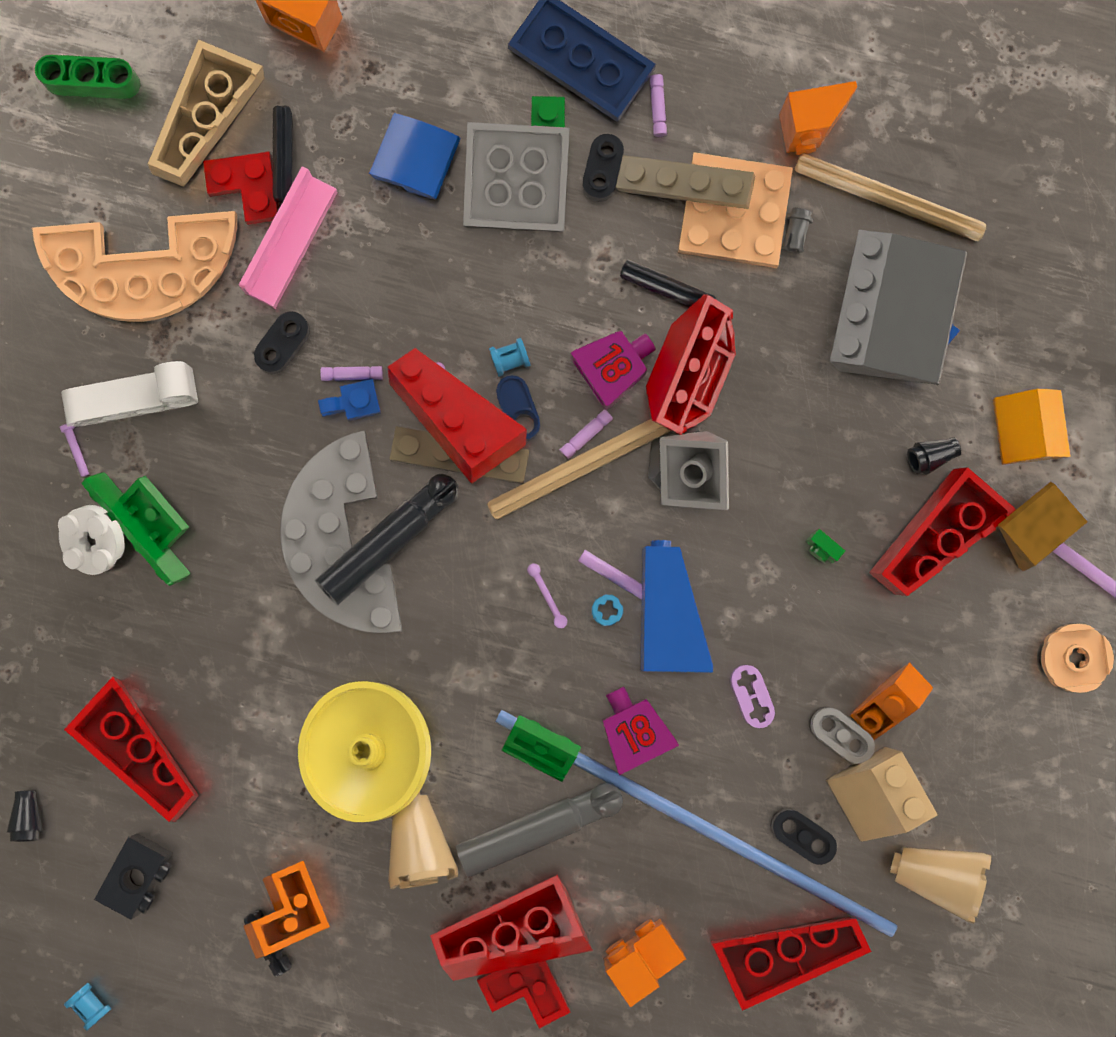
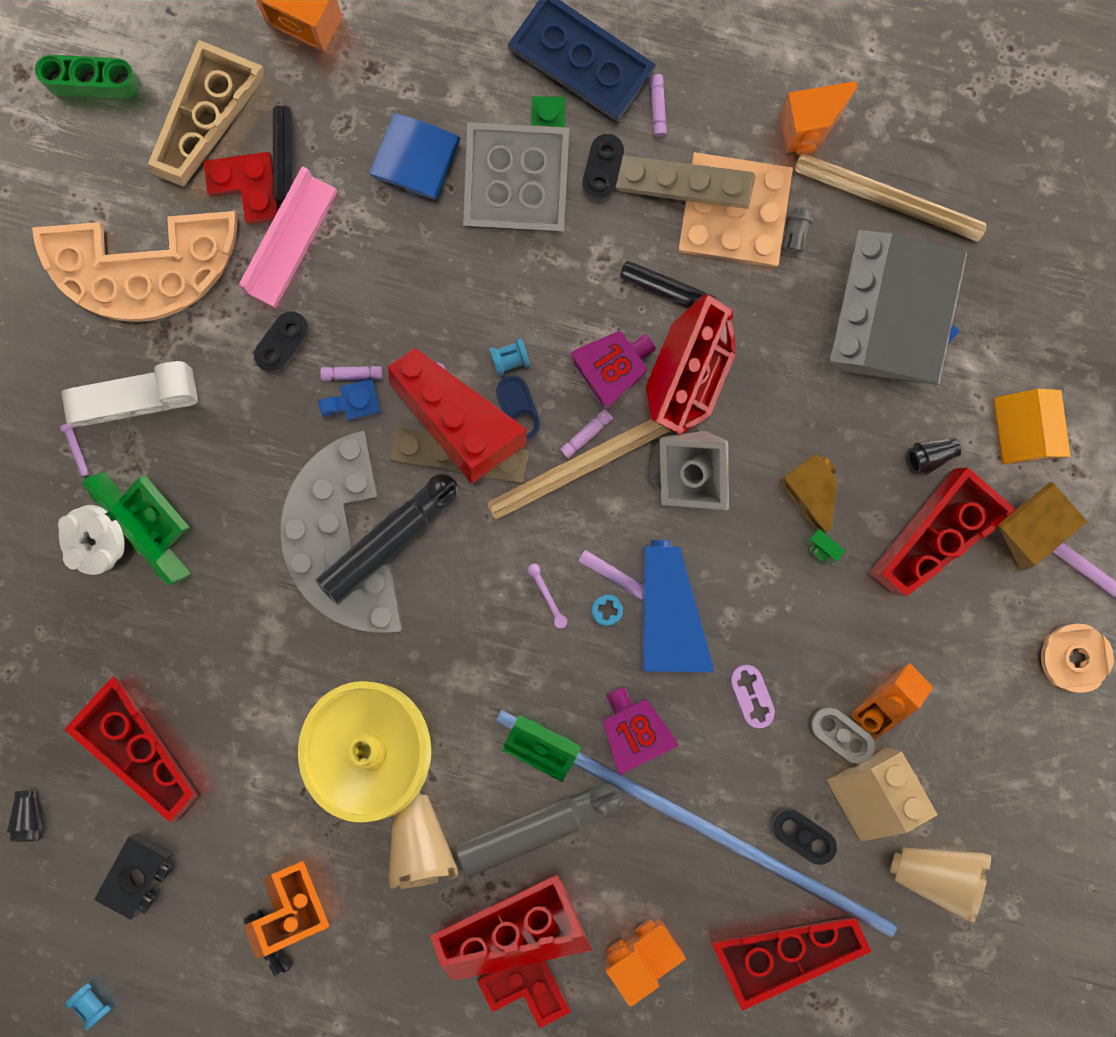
none -> pearl gold slope [780,453,838,533]

